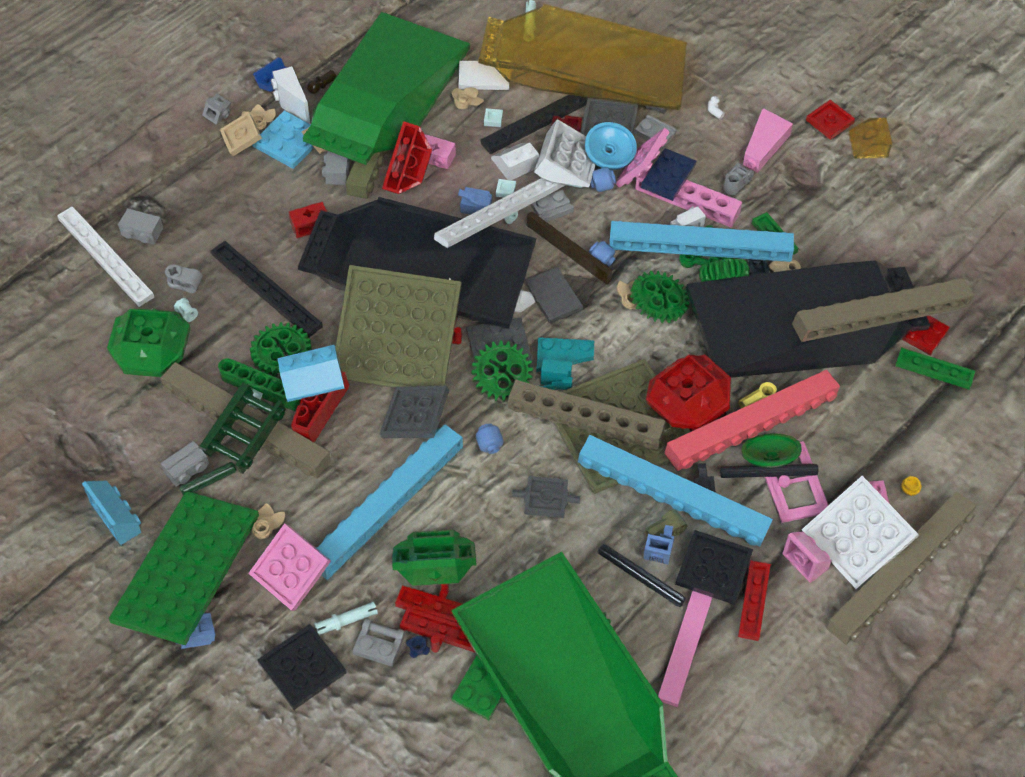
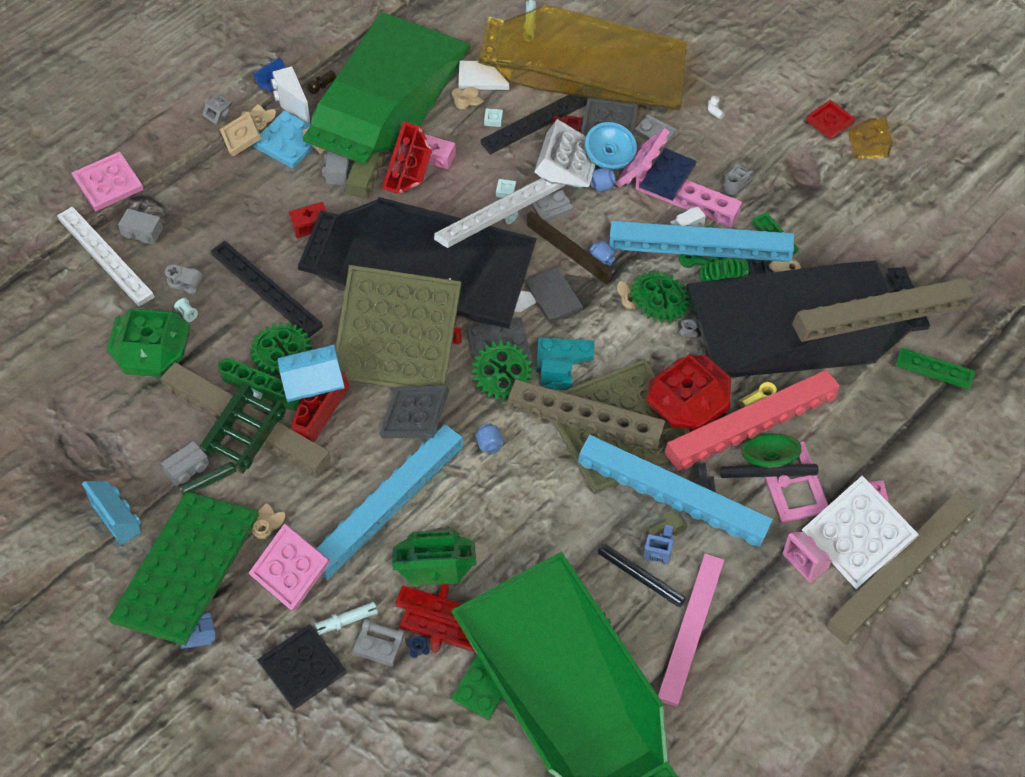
medium blue piece [458,187,492,215] -> none
white slope [491,143,539,180] -> none
dark grey plate [512,476,581,518] -> none
black plate [675,530,753,605] -> none
red plate [738,560,771,641] -> none
bright pink slope [743,108,793,173] -> none
yellow plate [901,476,922,496] -> none
red plate [902,315,950,356] -> none
none -> bright pink plate [72,151,144,212]
none -> light grey plate [679,319,699,338]

